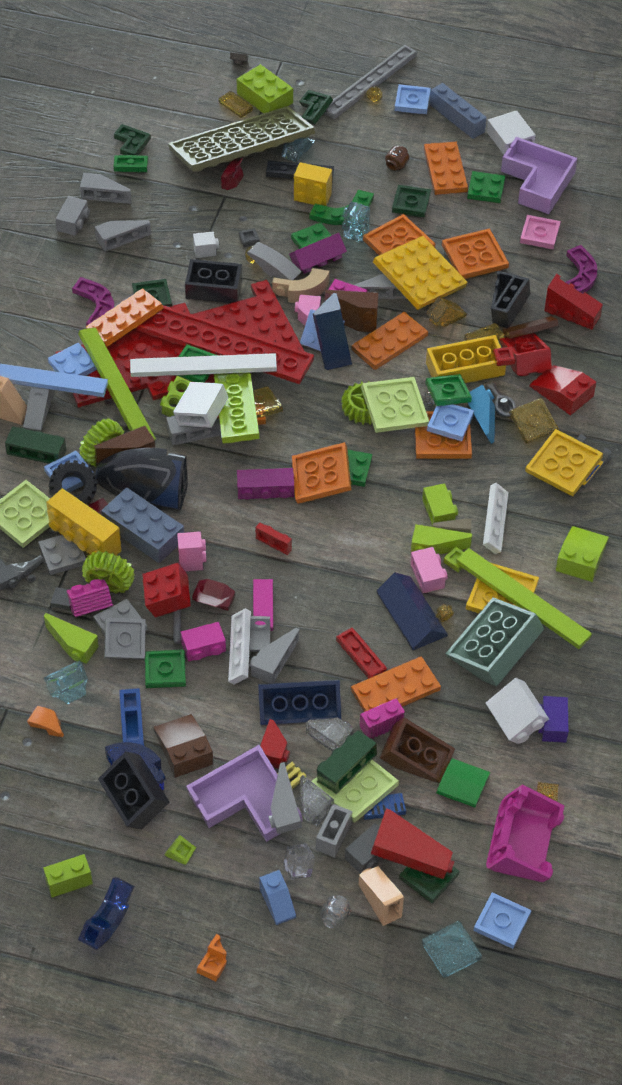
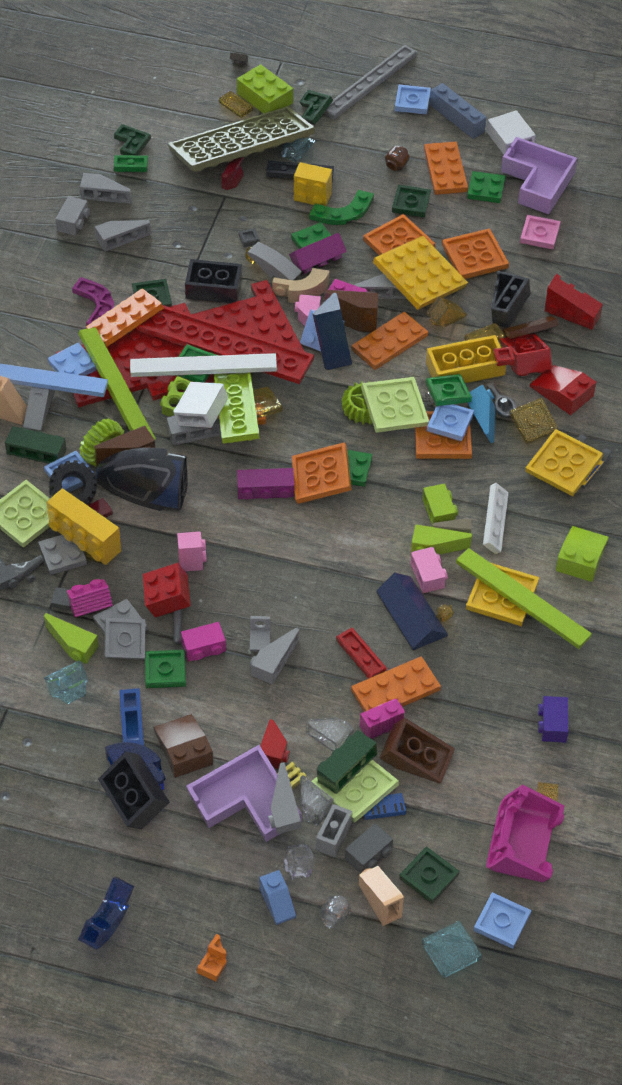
orange slope [27,706,64,738] -> none
lime brick [43,854,93,897] -> none
lime gear [82,551,135,594] -> none
sand blue brick [101,488,184,563] -> none
lime slope [164,835,196,865] -> none
dark red slope [192,579,235,611] -> none
white brick [193,232,219,258] -> none
white plate [228,608,251,685] -> none
dark pink tile [253,579,273,631] -> none
red plate [255,522,292,555] -> none
dark blue slope [258,680,341,725] -> none
clear light blue brick [342,201,370,243] -> none
clear yellow plate [366,86,382,102] -> none
red slope [371,808,454,879] -> none
green slope [436,758,491,808] -> none
lime plate [443,547,464,572] -> none
sand green slope [445,597,544,687] -> none
white brick [486,678,549,744] -> none
magenta plate [565,245,597,294] -> none

